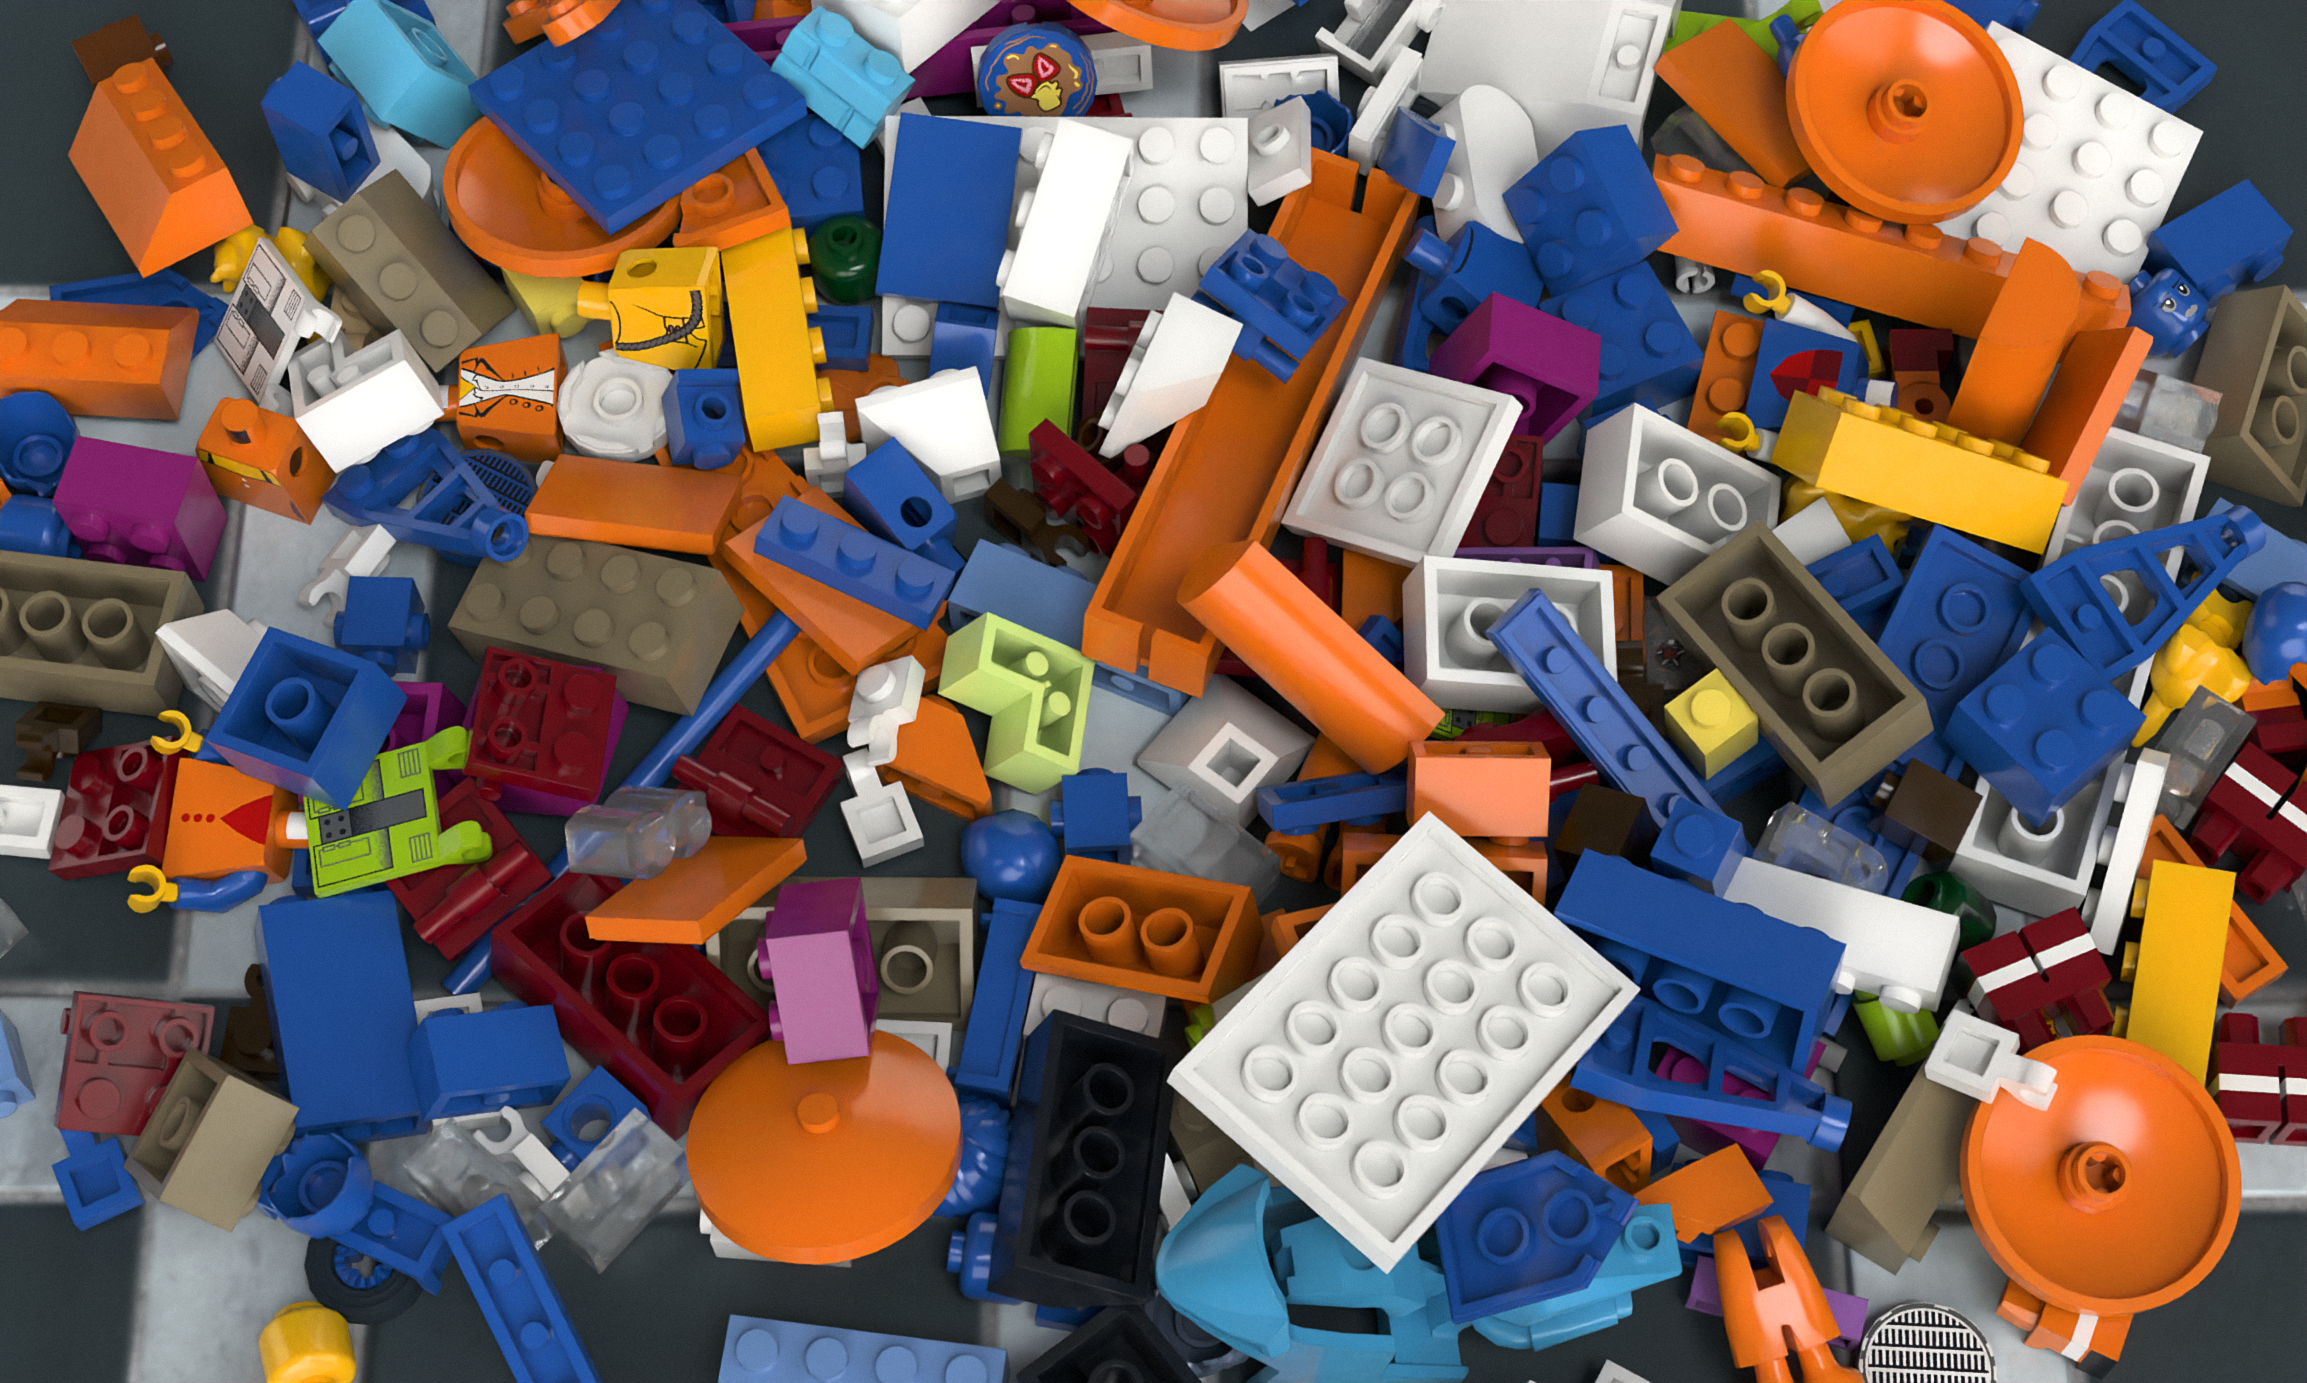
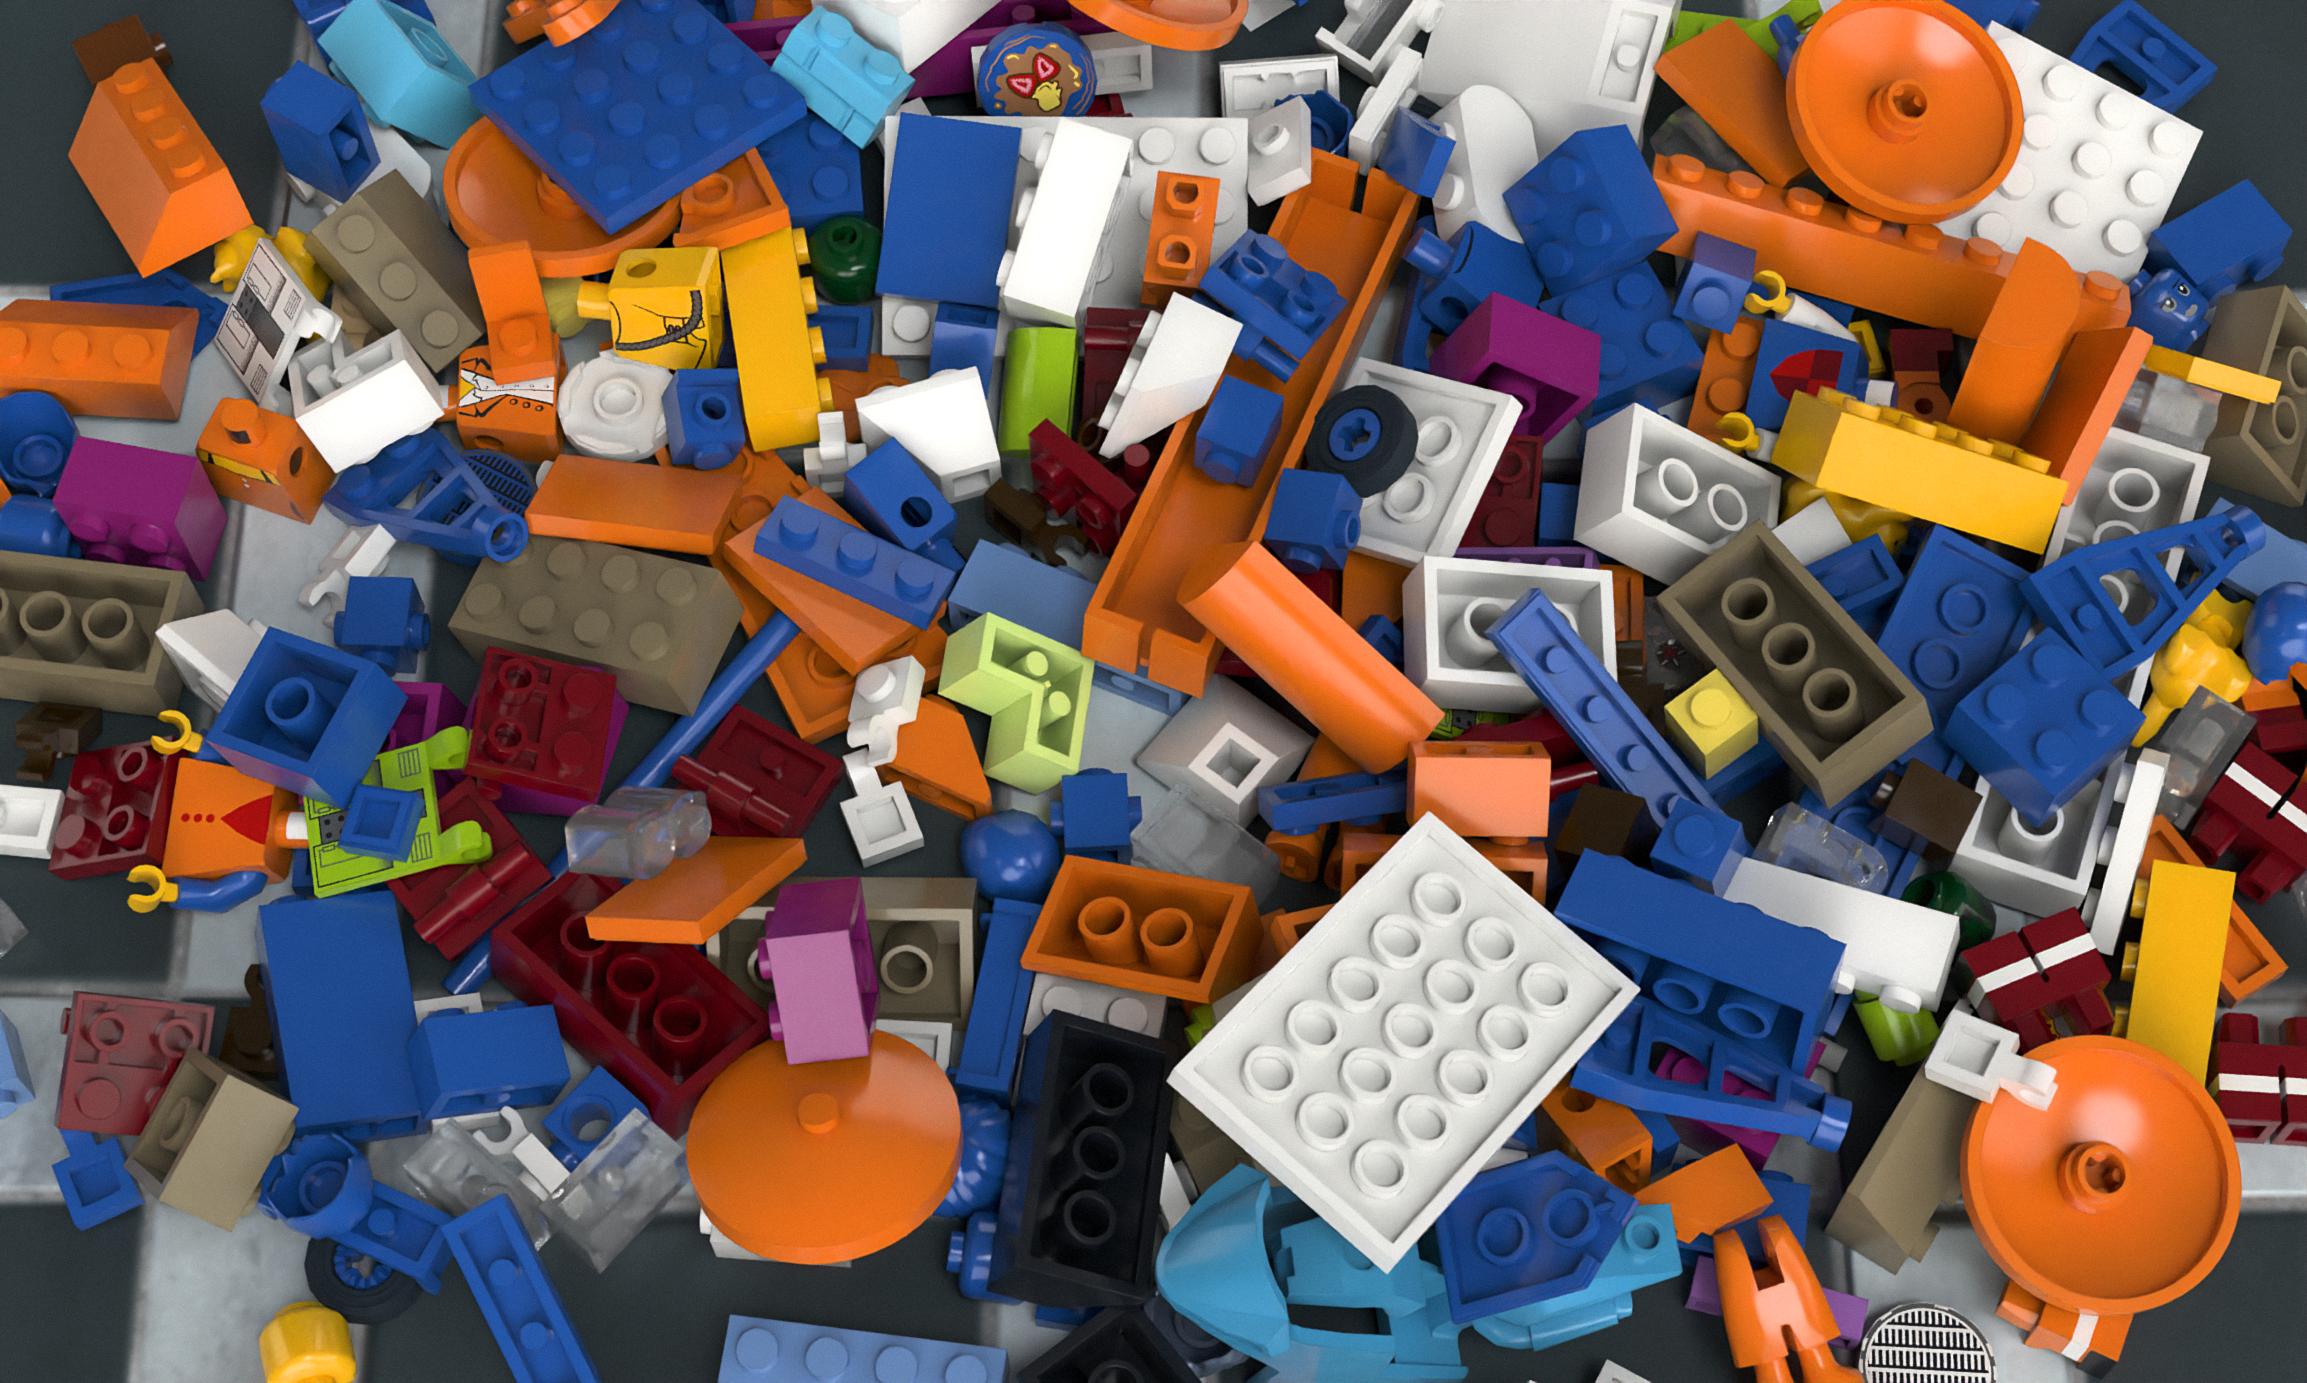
none -> blue tile [337,784,426,863]
none -> orange bracket [467,240,558,386]
none -> orange hips [1140,171,1220,311]
none -> blue brick [1194,375,1284,488]
none -> blue brick [1263,468,1363,574]
none -> black bush [1305,385,1419,498]
none -> blue brick [1672,231,1757,335]
none -> yellow tile [2143,344,2282,405]

